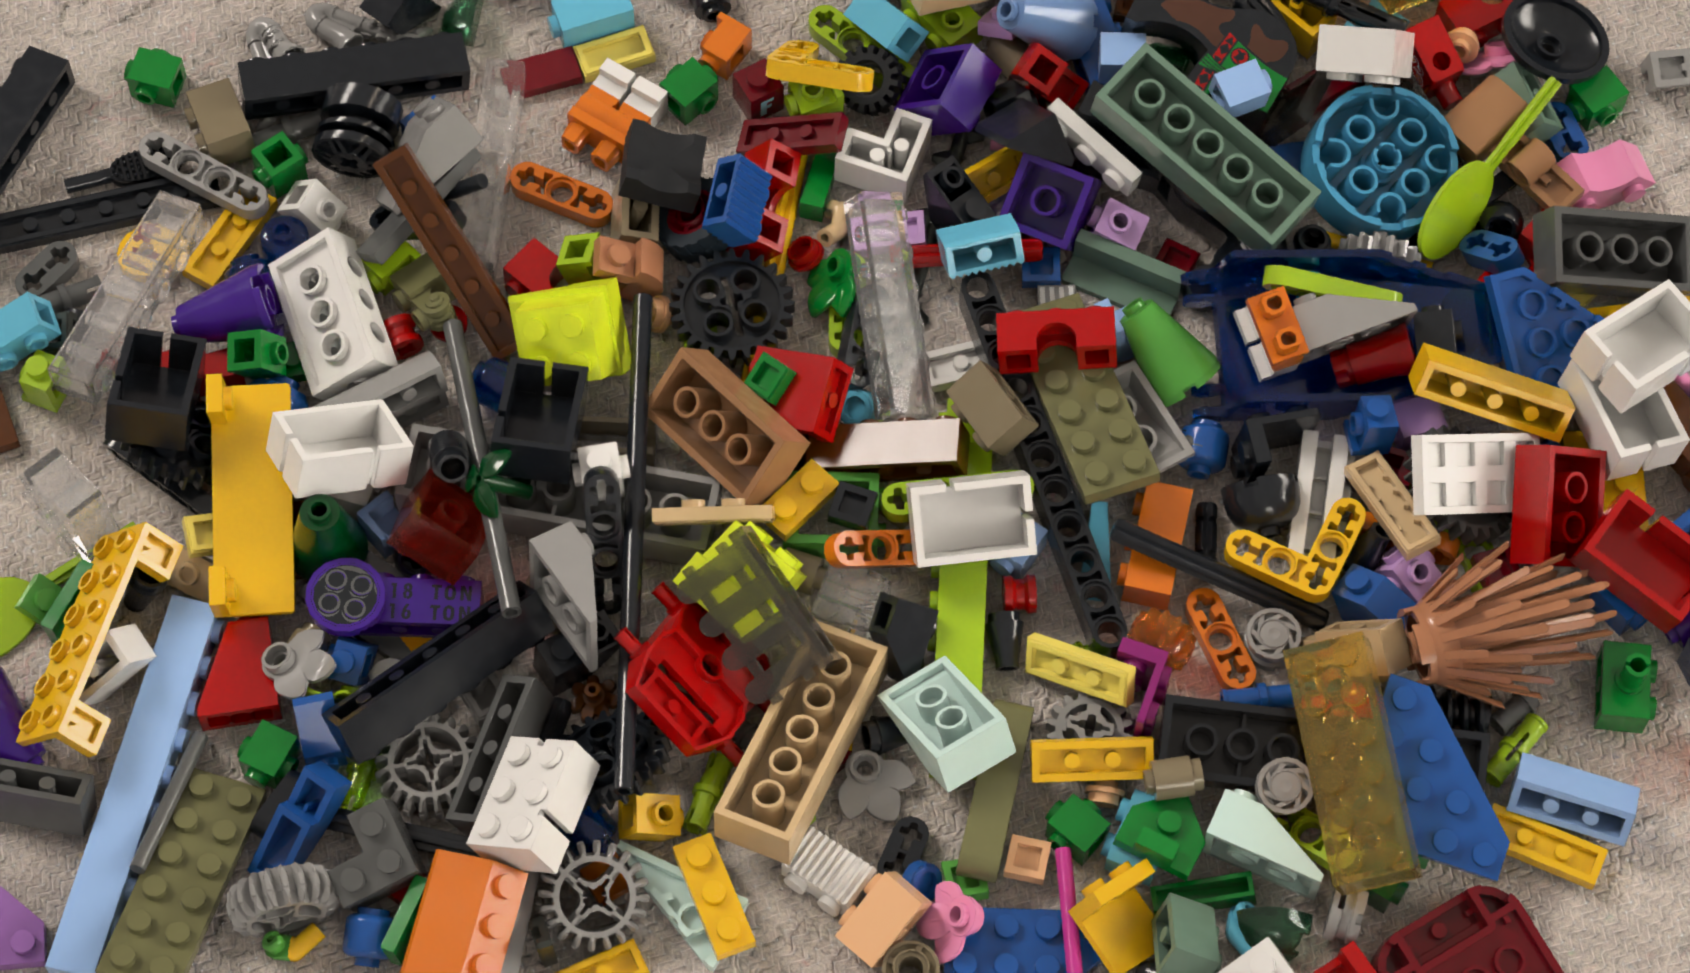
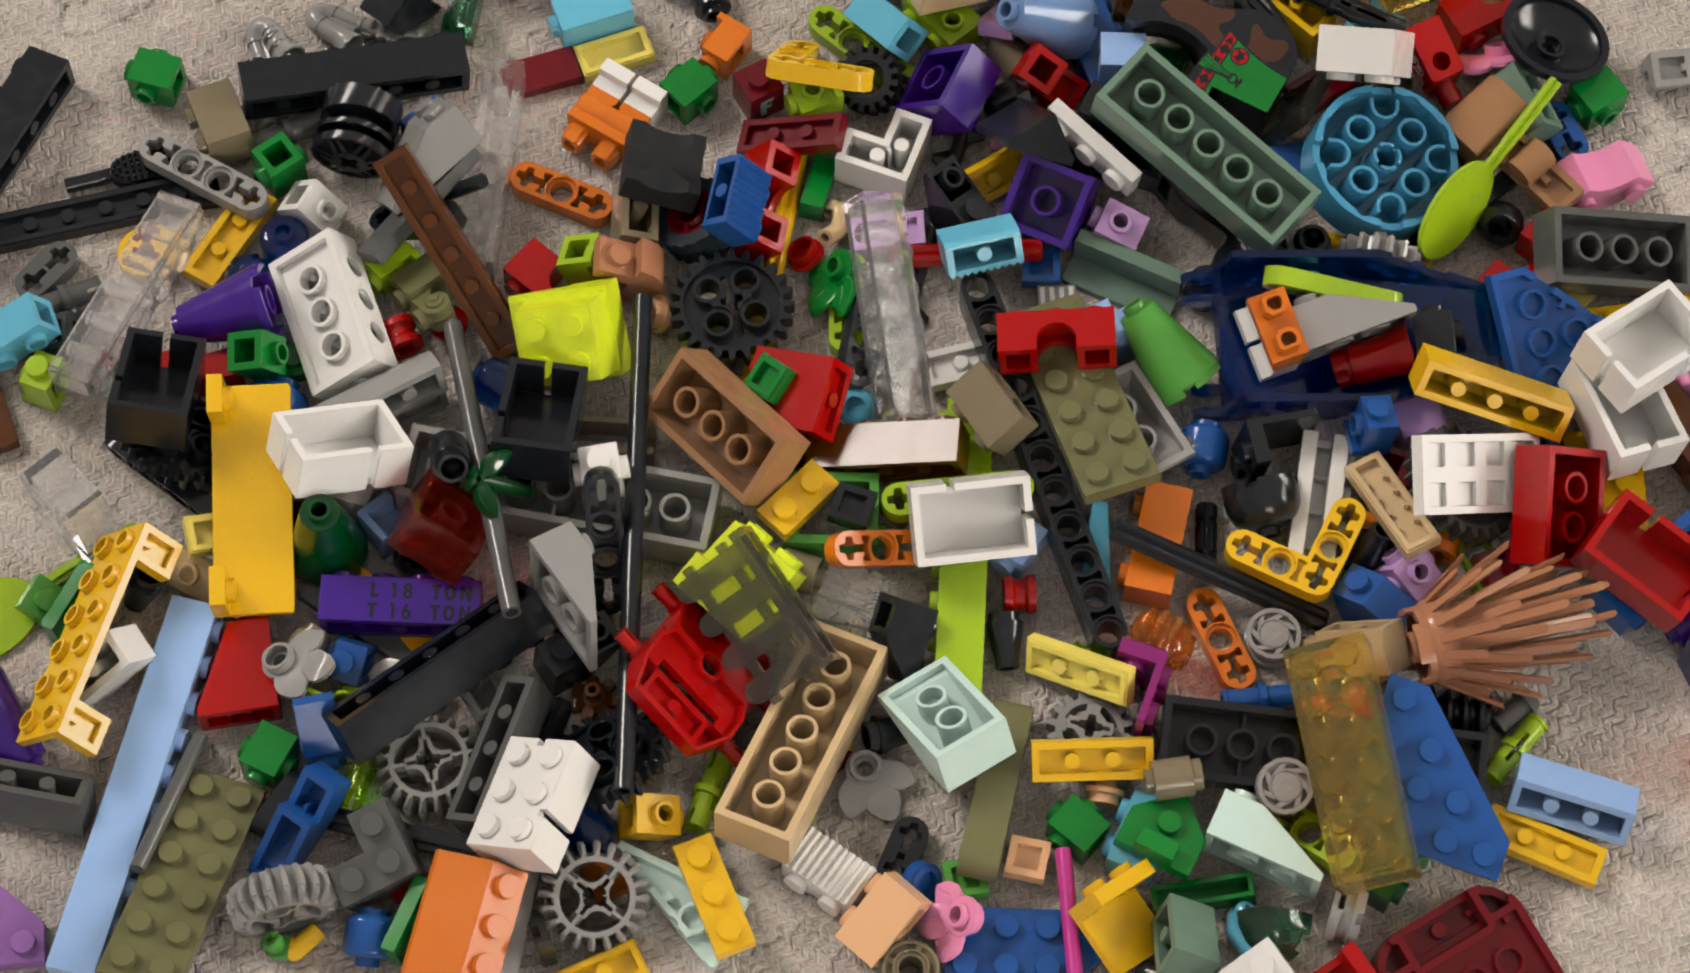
tile [305,558,387,637] -> none
tan plate [652,498,775,526] -> none
dark red tile [1155,238,1201,285] -> none
light blue brick [1208,58,1272,117] -> none
light nougat plate [1448,27,1480,63] -> none
blue beam [1459,230,1525,274] -> none
green brick [1594,640,1658,734] -> none

